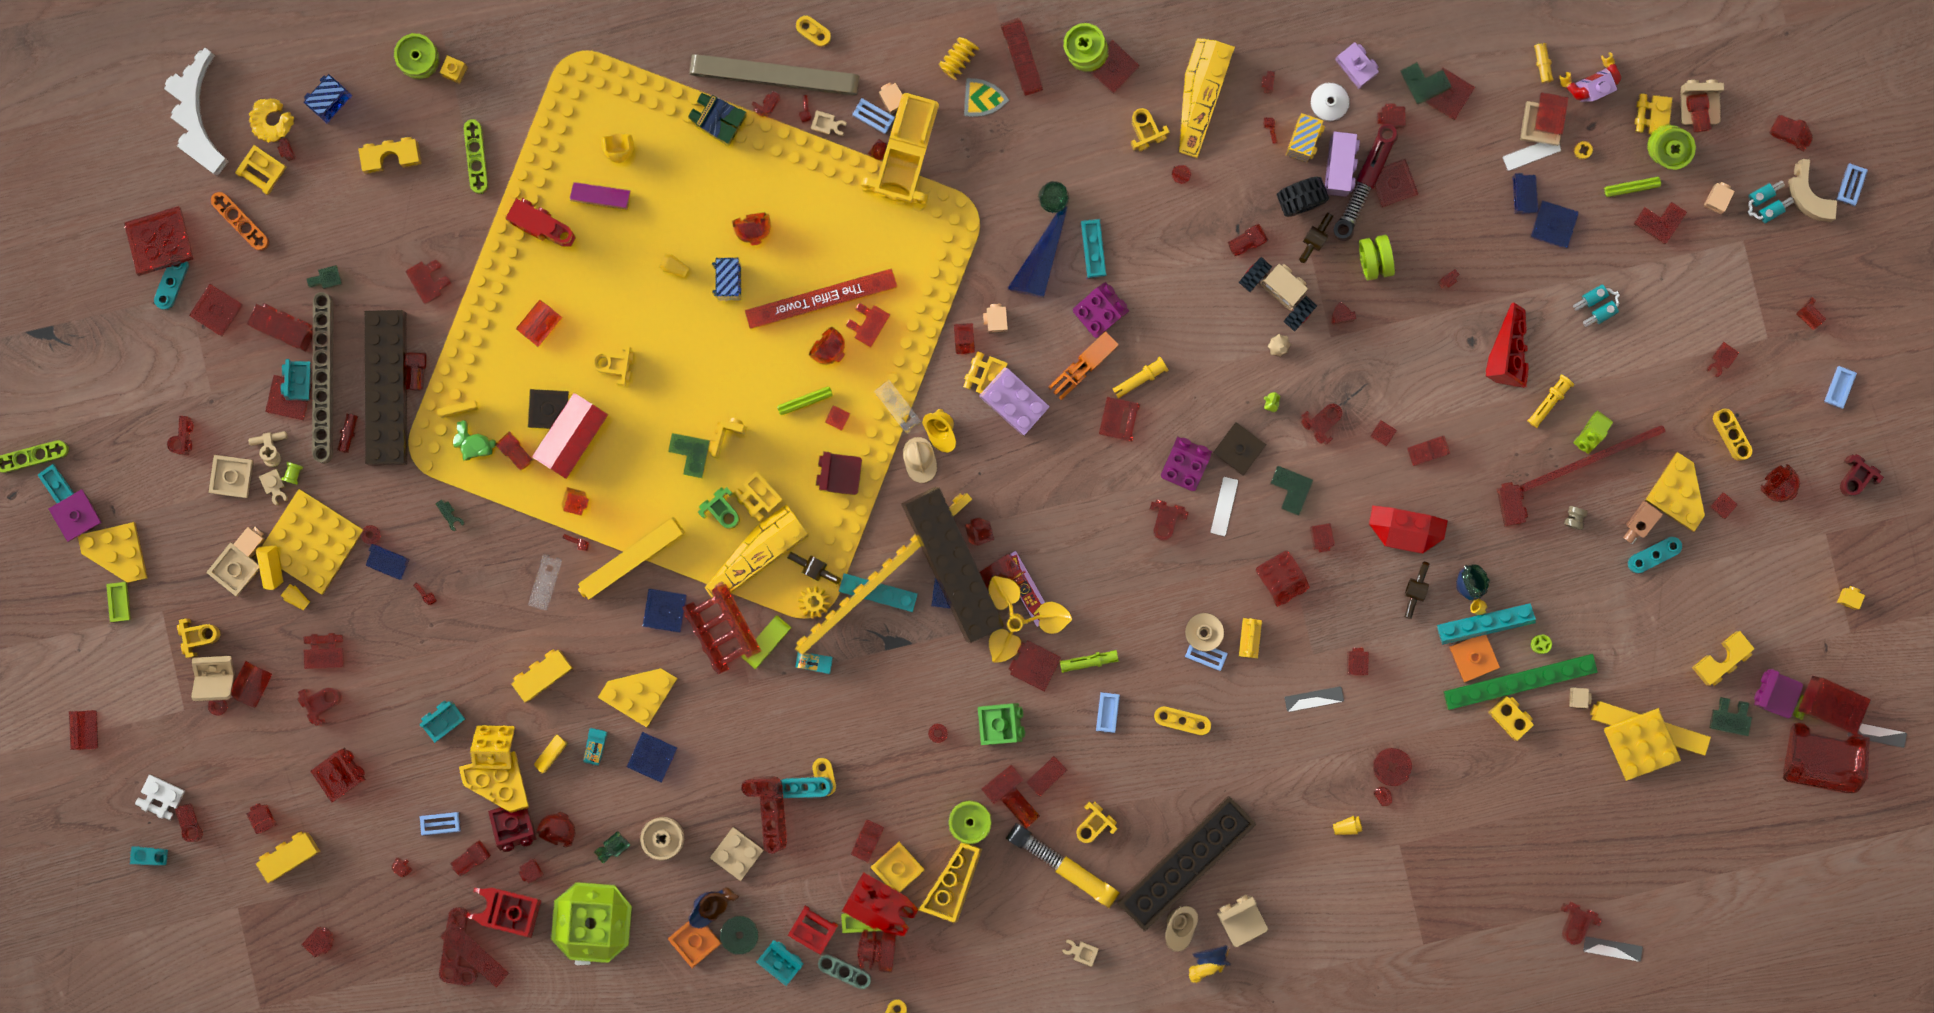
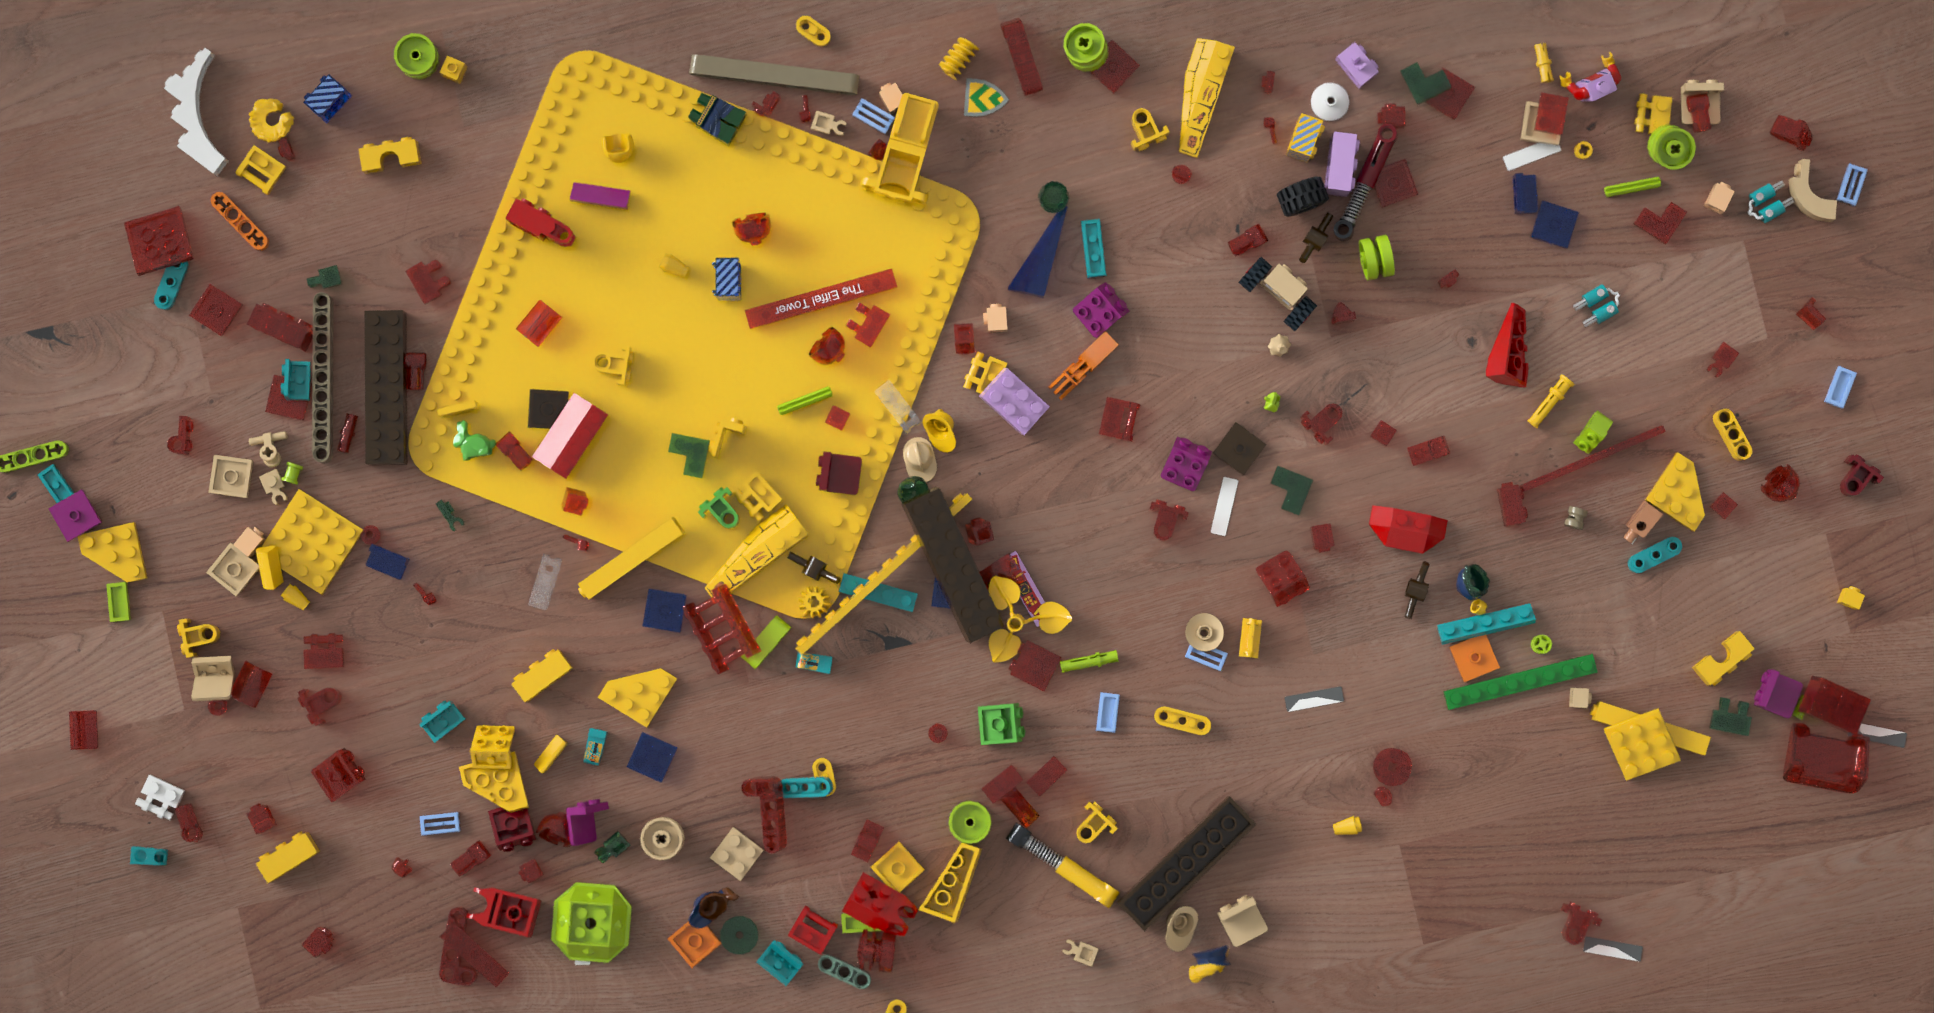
lime beam [464,119,488,194] -> none
yellow pin [1112,356,1169,399] -> none
clear red brick [1347,648,1369,675] -> none
yellow brick [1488,697,1534,741] -> none
none -> magenta bracket [566,799,609,846]
none -> clear green hair [897,476,929,503]

